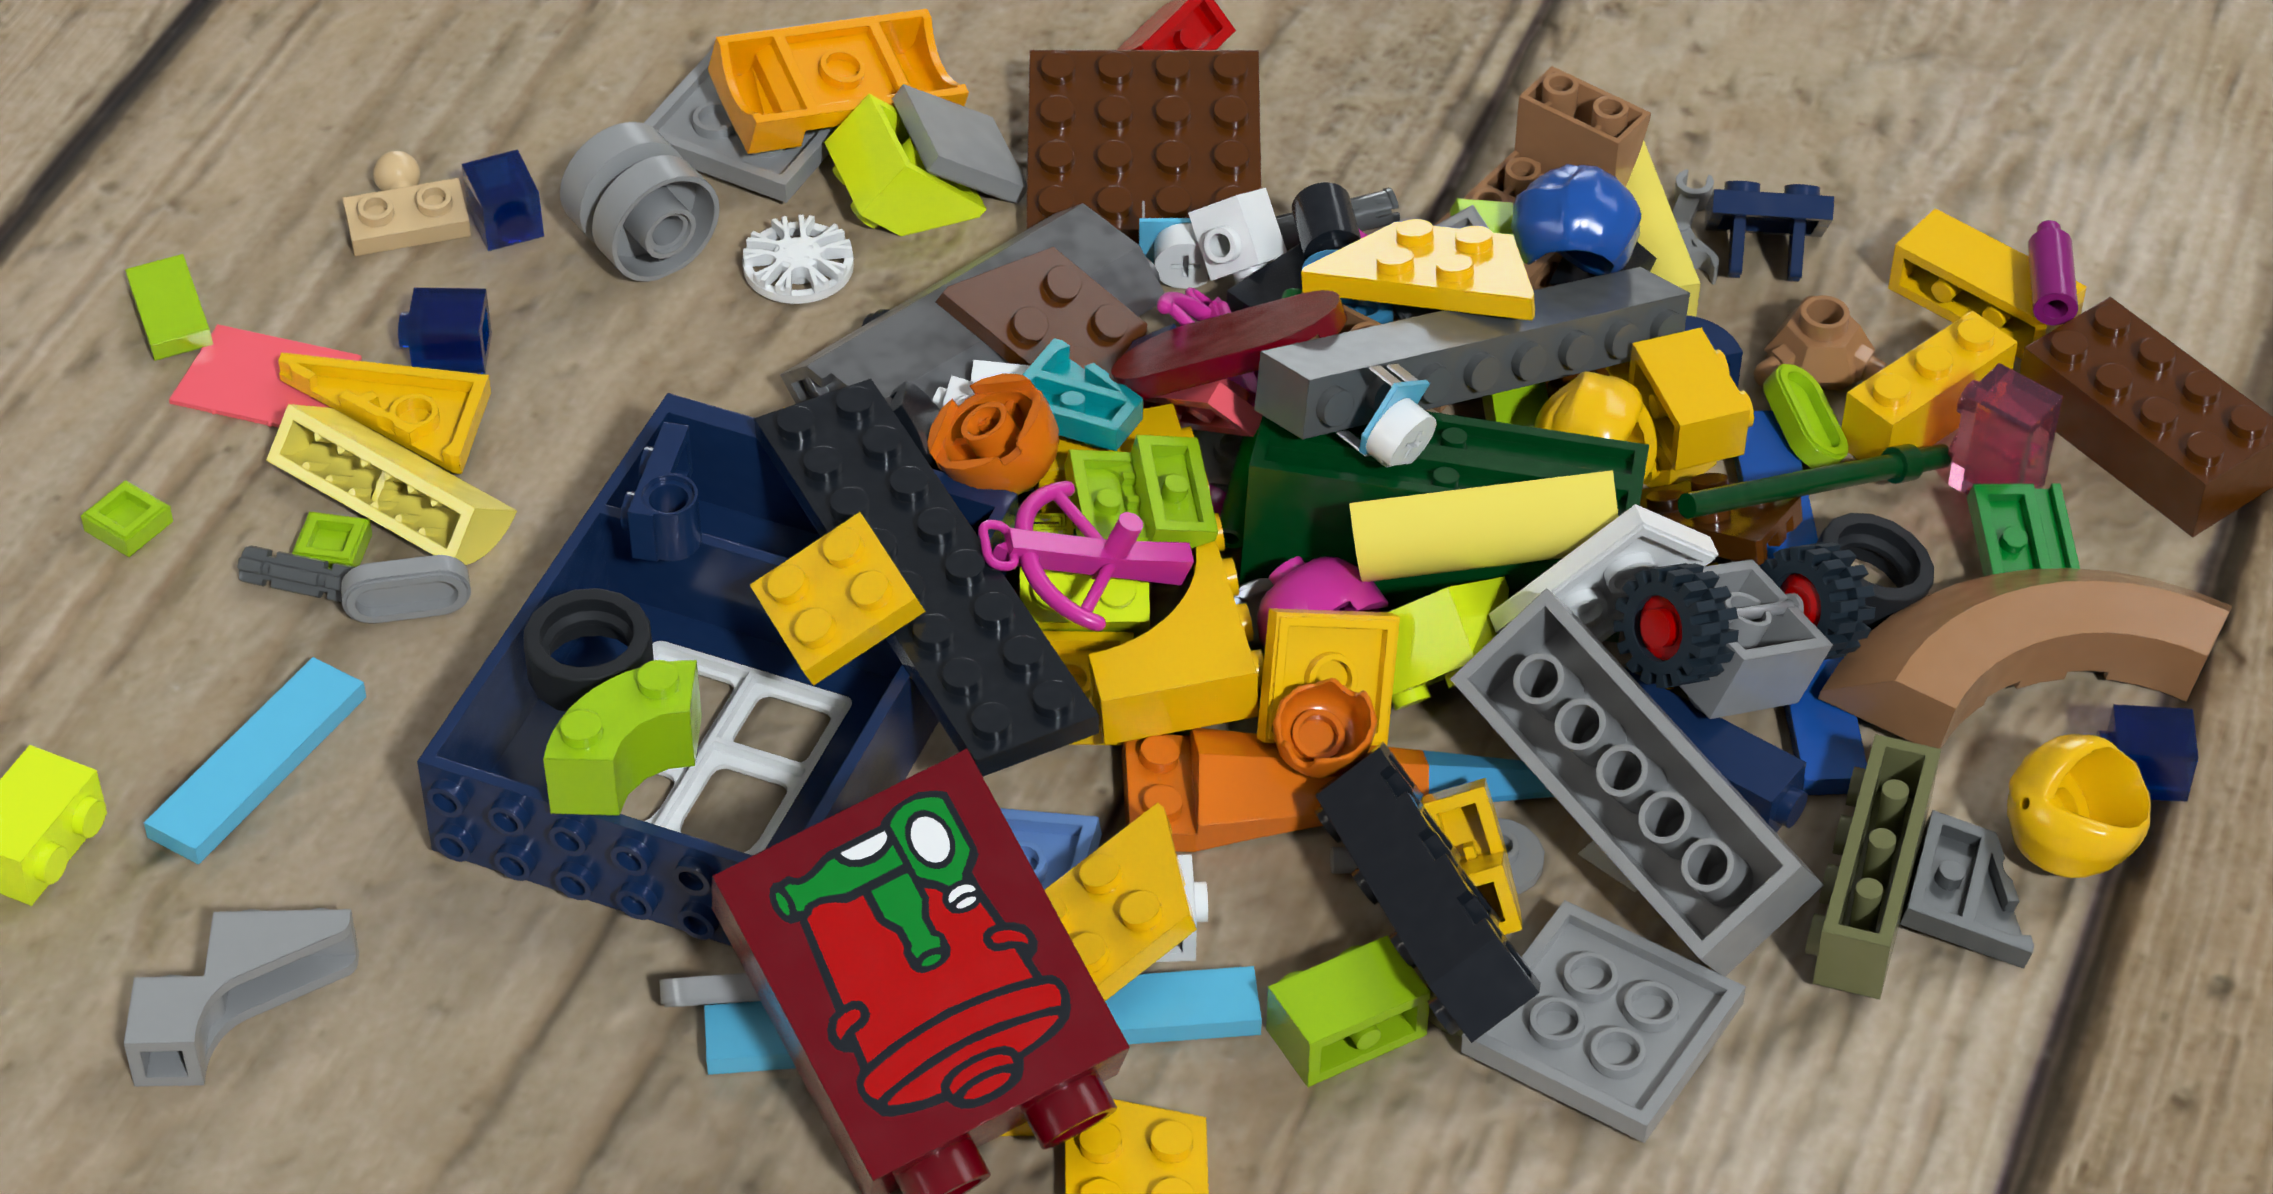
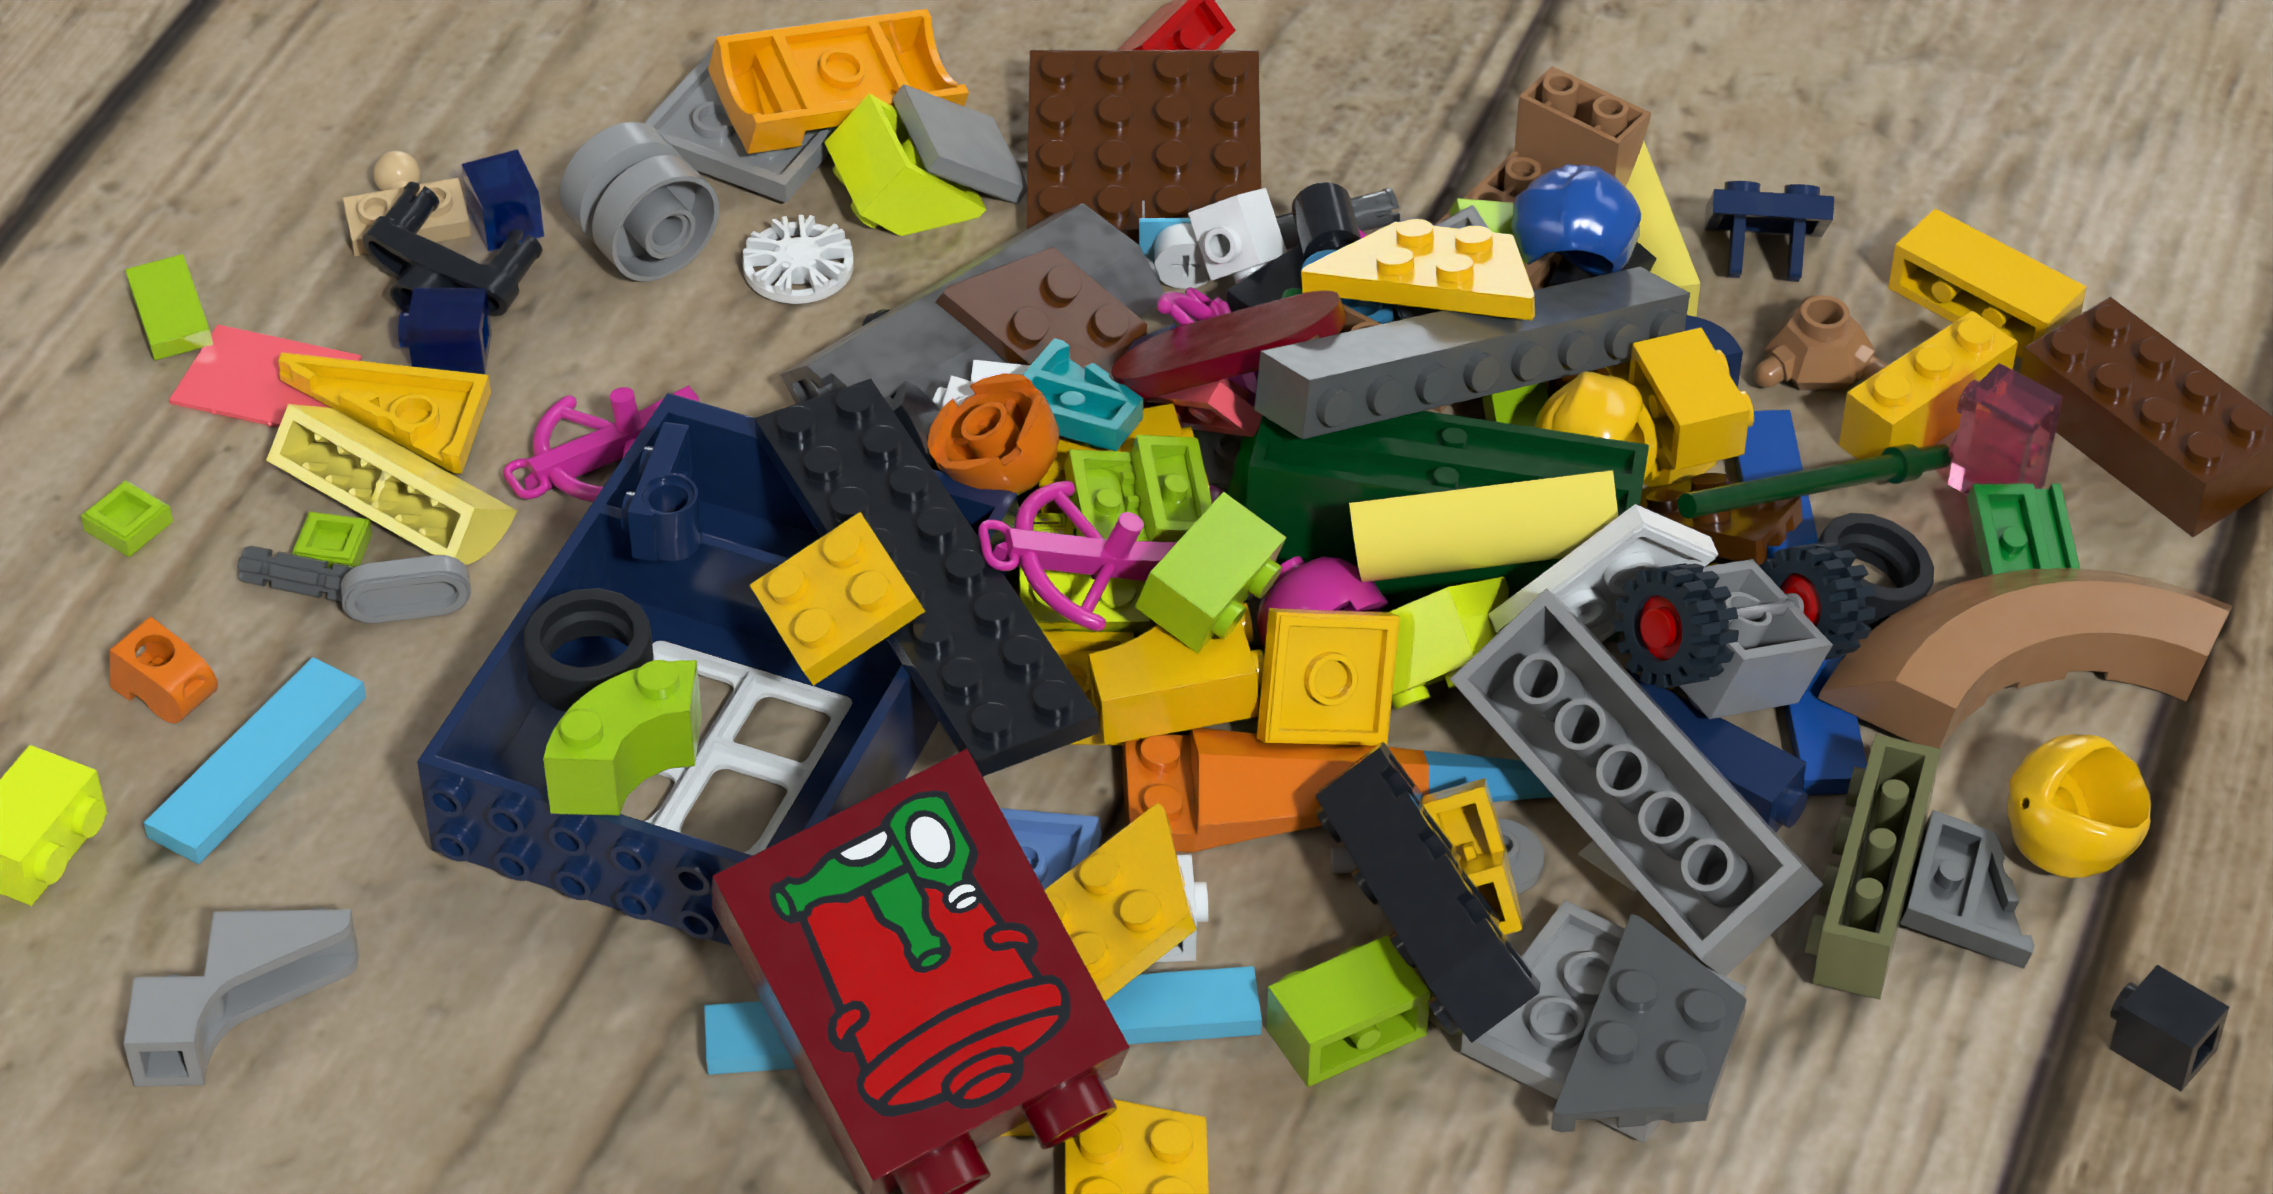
light grey tile [659,973,761,1007] -> none
orange hair [1271,678,1377,779] -> none
white piece [1337,364,1436,467] -> none
light grey piece [1672,169,1719,285] -> none
lime tile [1763,364,1848,469] -> none
magenta cylinder [2028,220,2078,326] -> none
clear blue brick [2096,704,2199,802] -> none
none -> orange leg [109,616,218,724]
none -> black connector [362,181,543,322]
none -> dark pink piece [503,385,700,502]
none -> lime brick [1135,492,1286,653]
none -> dark grey wing [1551,914,1747,1132]
none -> black brick [2110,965,2229,1092]

